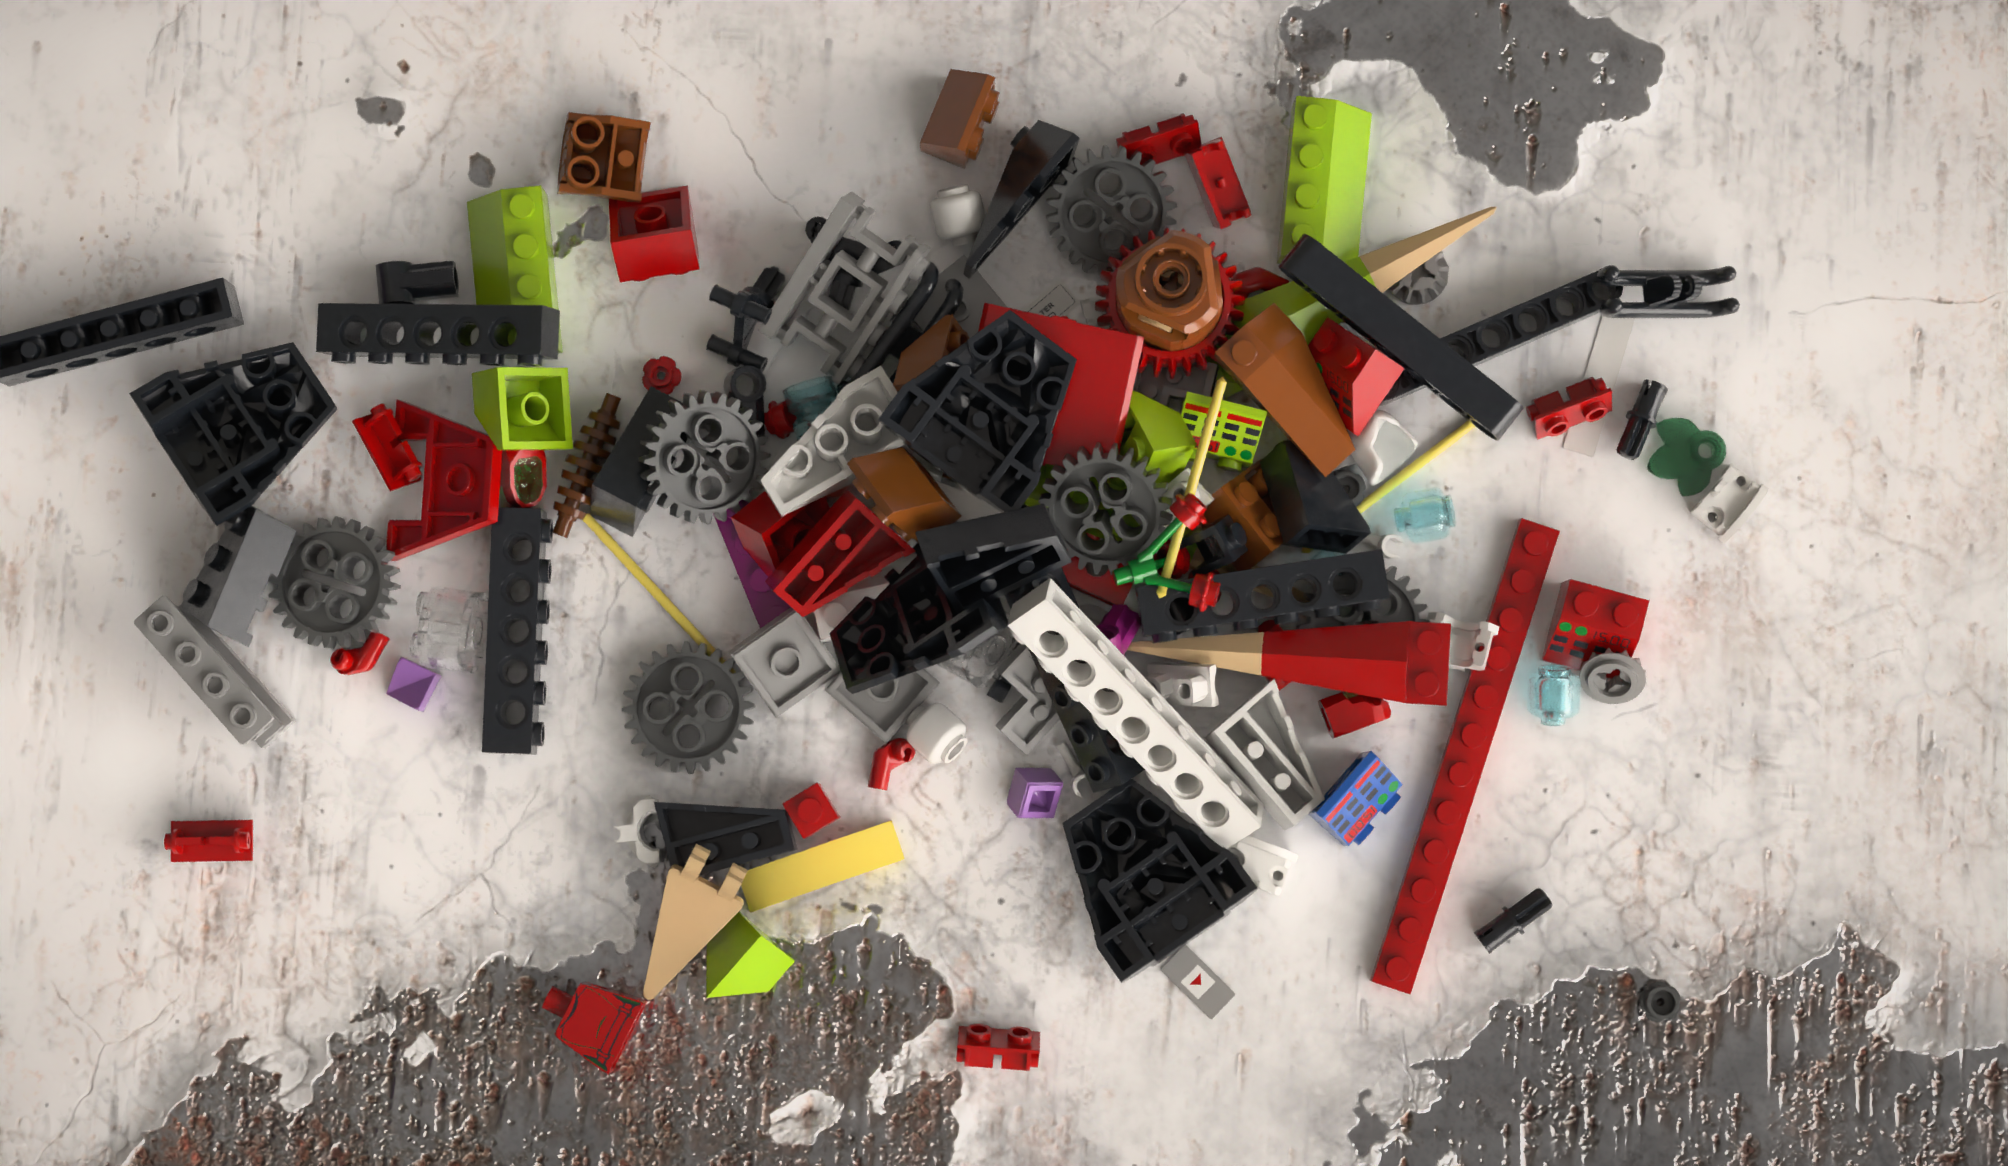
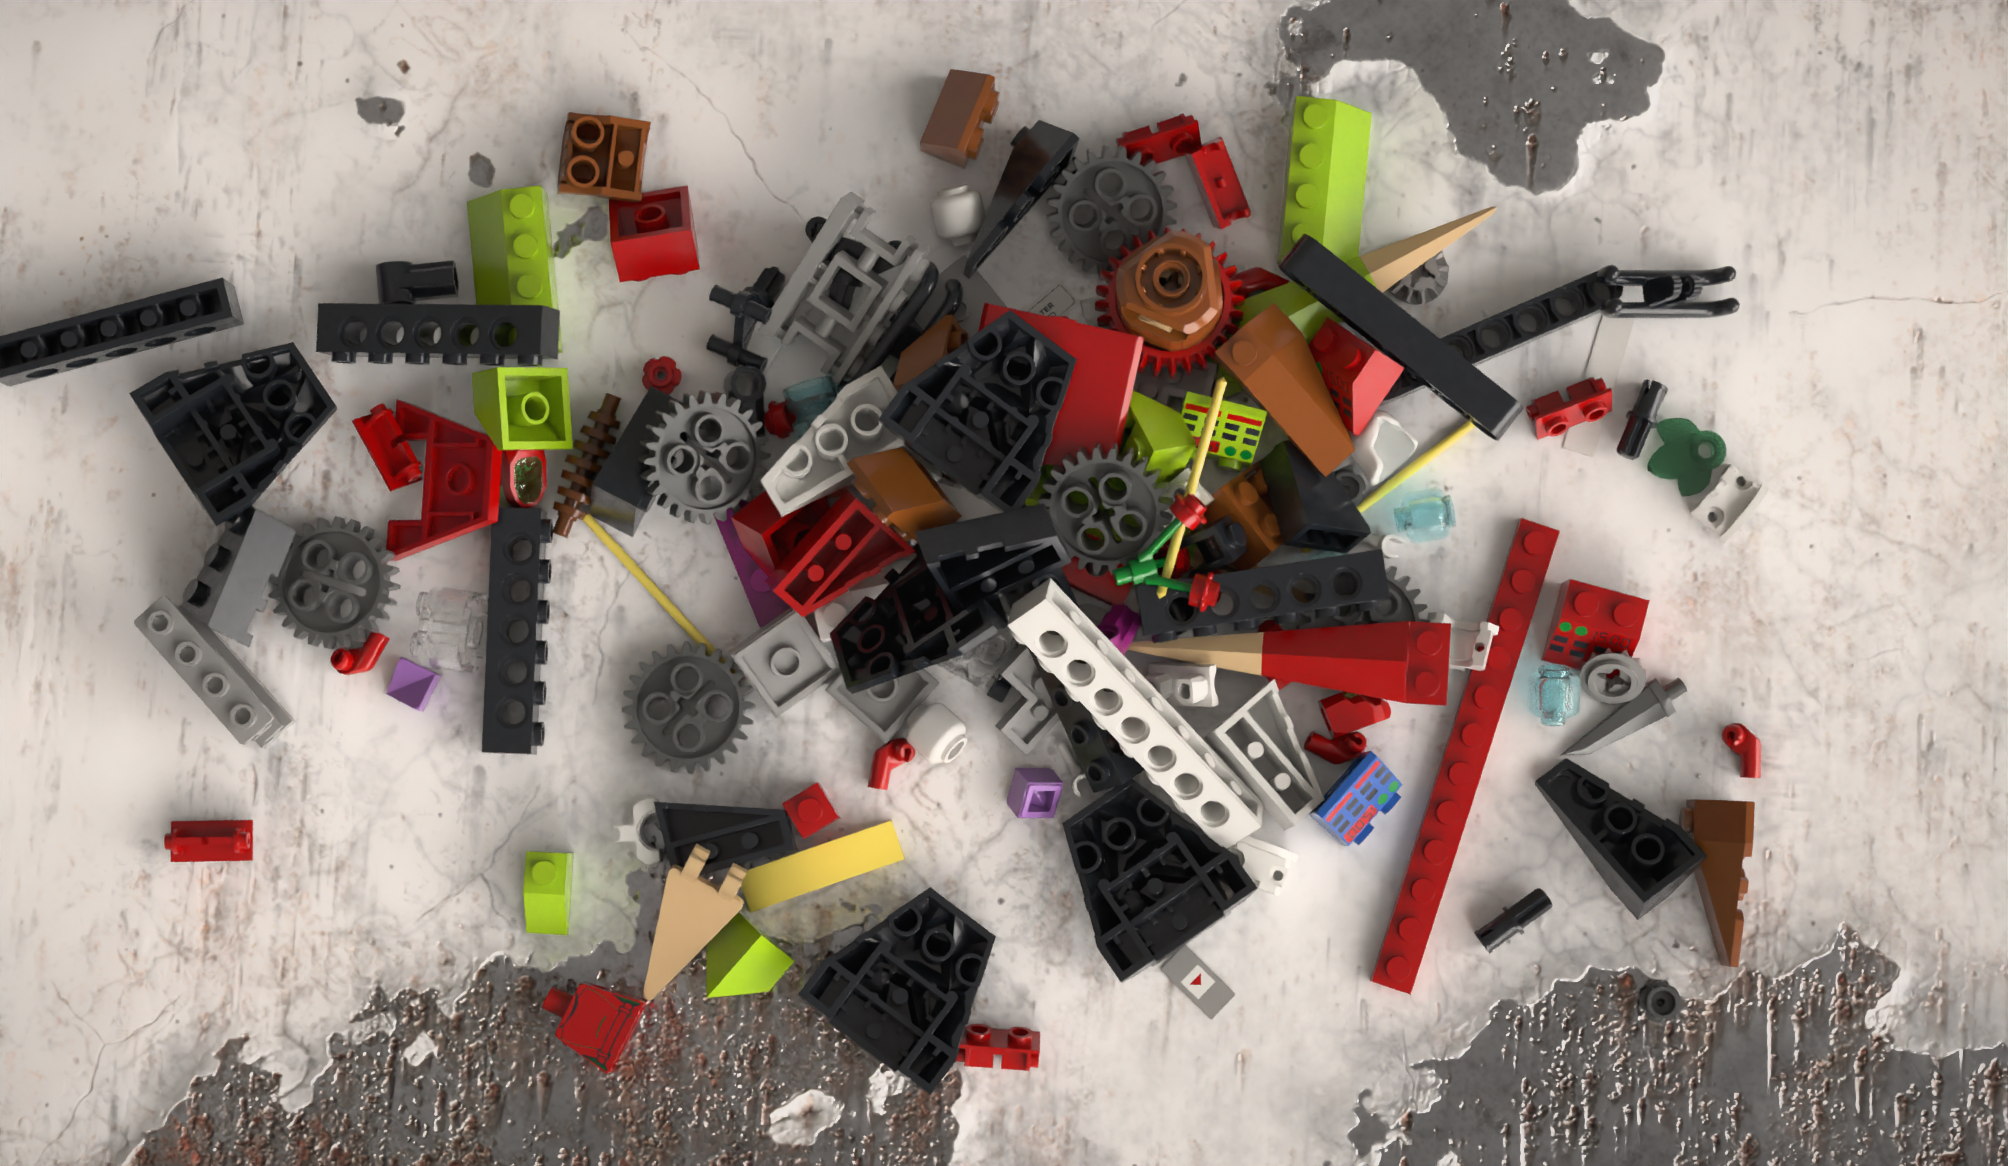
none -> lime slope [523,851,574,935]
none -> black wedge [798,887,996,1095]
none -> red arm [1303,731,1367,765]
none -> black wedge [1535,758,1707,920]
none -> dark grey bar [1561,677,1687,755]
none -> dark orange wedge [1679,799,1755,967]
none -> red arm [1721,723,1762,778]

